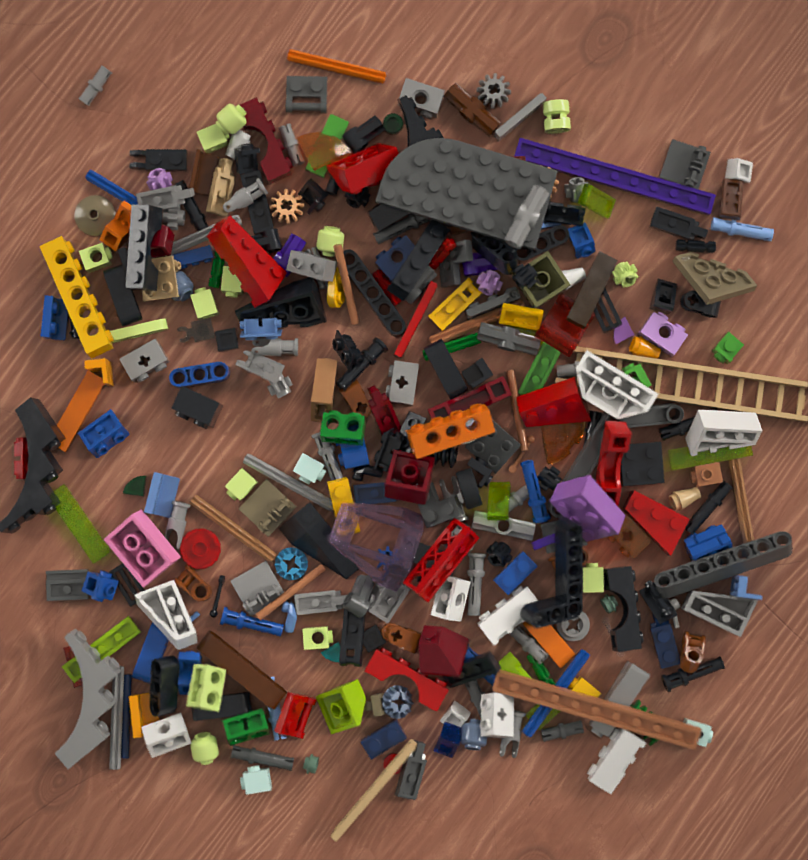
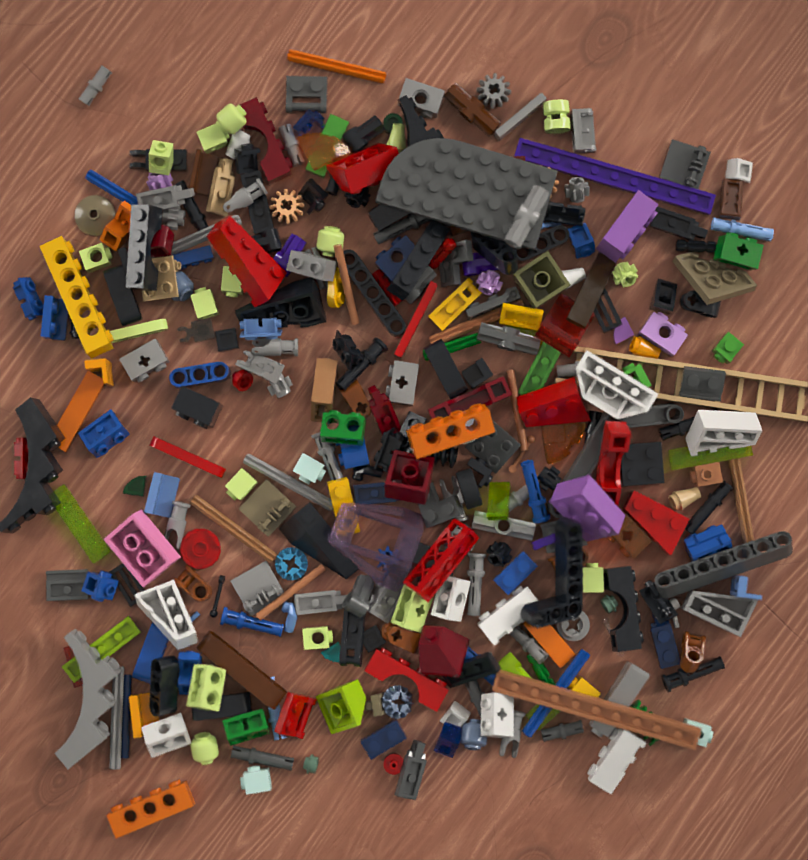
green axle [208,250,225,288] -> none
tan tile [331,739,417,842] -> none
black gear [512,263,538,289] -> none
clear neon green tile [578,184,616,218] -> none
none -> blue hinge [13,277,44,321]
none -> orange brick [106,779,195,838]
none -> yellowish green brick [149,140,173,175]
none -> red beam [149,436,226,478]
none -> red tile [232,369,253,392]
none -> clear blue bracket [293,109,325,136]
none -> yellowish green cone [387,123,406,153]
none -> yellowish green brick [391,584,434,633]
none -> light grey hinge [570,108,596,154]
none -> medium lavender brick [596,190,659,263]
none -> dark grey plate [679,366,726,402]
none -> green brick [713,232,764,271]

